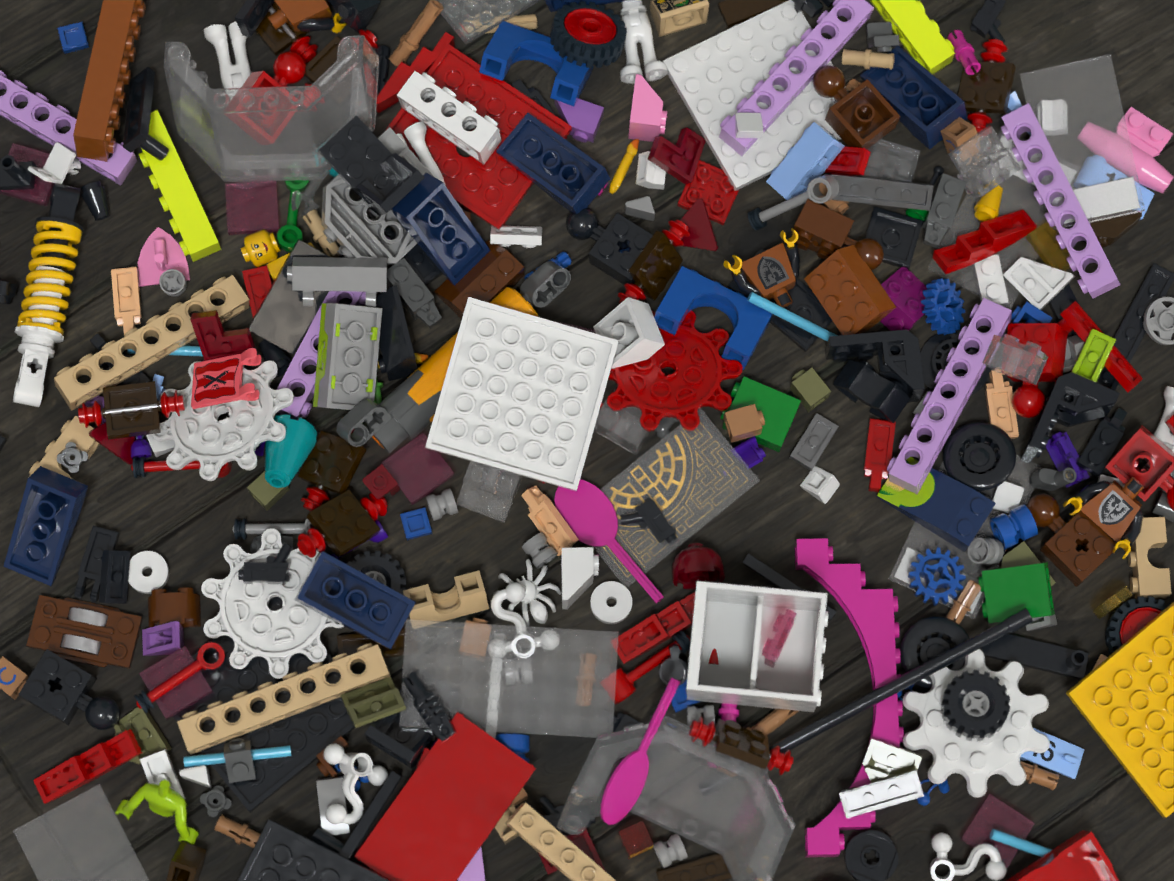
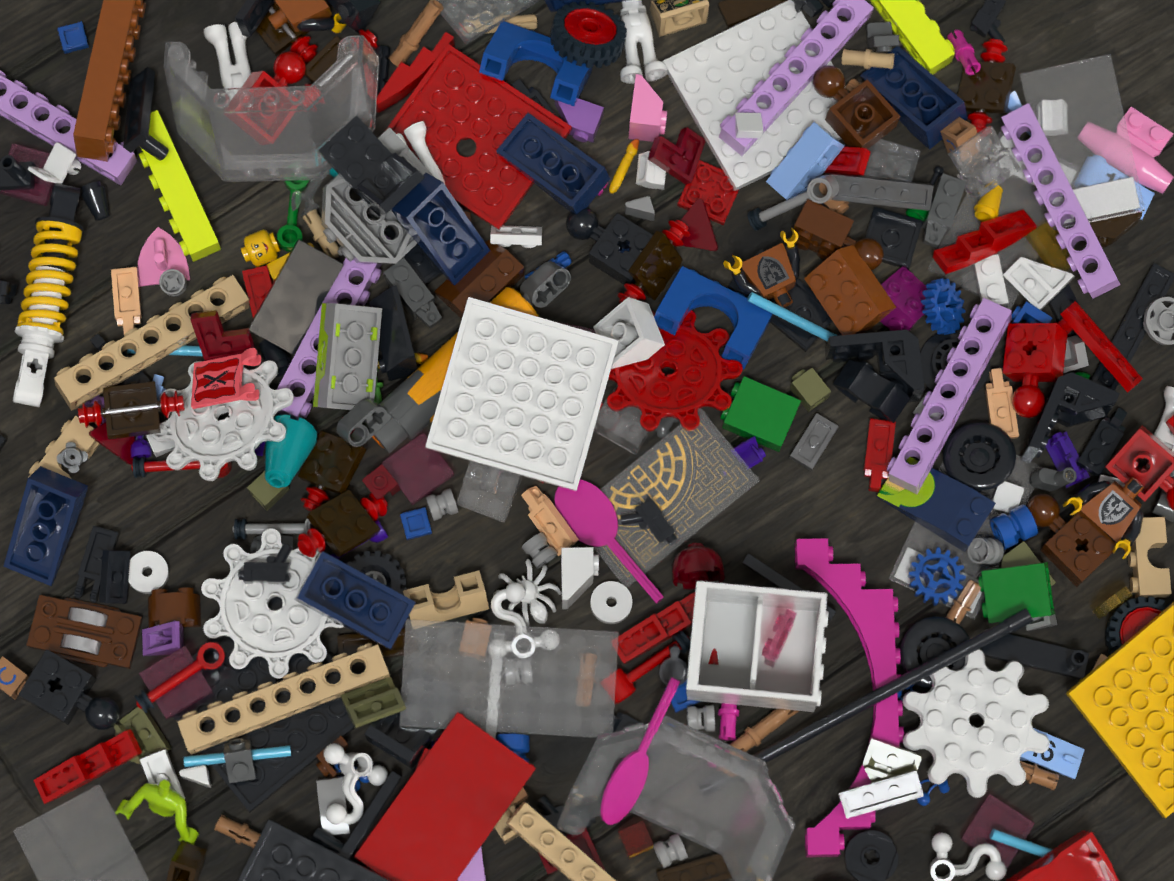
dark grey plate [200,786,232,817] -> none
clear pink plate [225,180,279,235] -> none
light grey brick [287,257,387,307] -> none
white brick [397,71,502,164] -> none
black hinge [401,671,456,741] -> none
dark brown plate [688,717,794,775] -> none
medium nougat brick [723,404,765,443] -> none
white slope [800,466,840,504] -> none
black wheel [941,670,1010,741] -> none
clear brick [982,334,1048,385] -> none
lime slope [1072,329,1116,383] -> none

